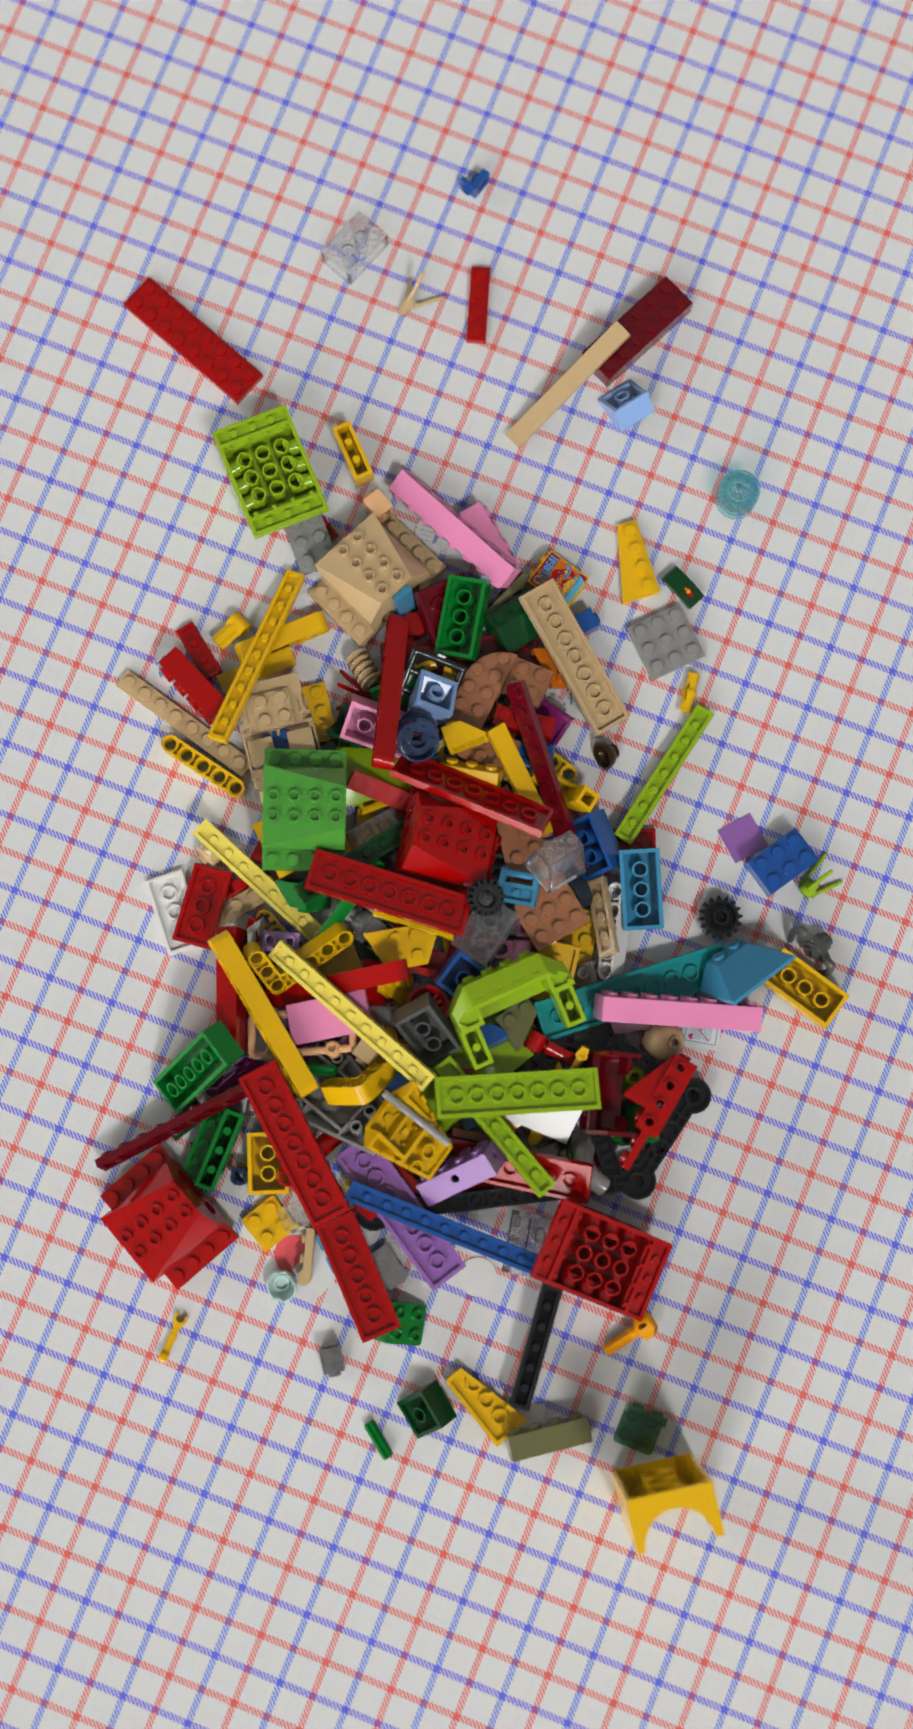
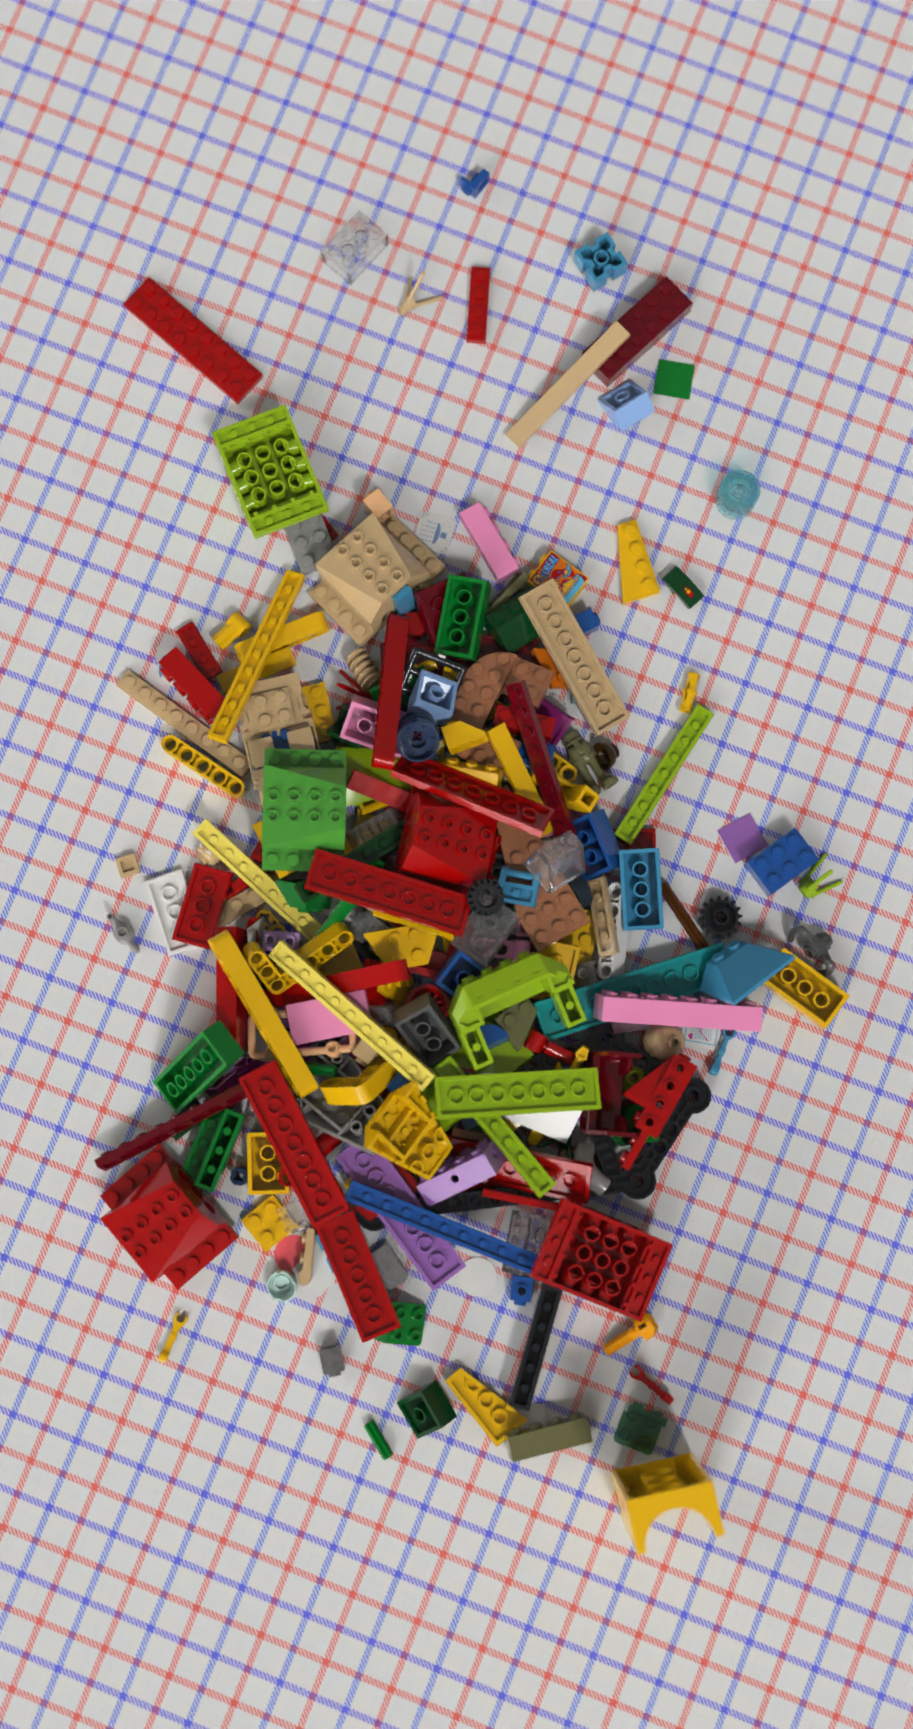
yellow brick [332,421,374,487] -> none
light grey piece [381,1089,451,1146] -> none
bright pink brick [389,469,522,589] -> none
light grey plate [626,603,705,681] -> none
none -> light grey piece [107,913,140,954]
none -> tan tile [115,853,141,879]
none -> red tile [481,1188,559,1211]
none -> blue brick [510,1274,534,1306]
none -> olive piece [563,730,619,795]
none -> dark azure brick [573,232,628,292]
none -> red piece [629,1364,674,1405]
none -> green sticker [653,359,695,400]
none -> reddish brown axle [661,882,709,949]
none -> dark azure piece [709,1029,736,1076]

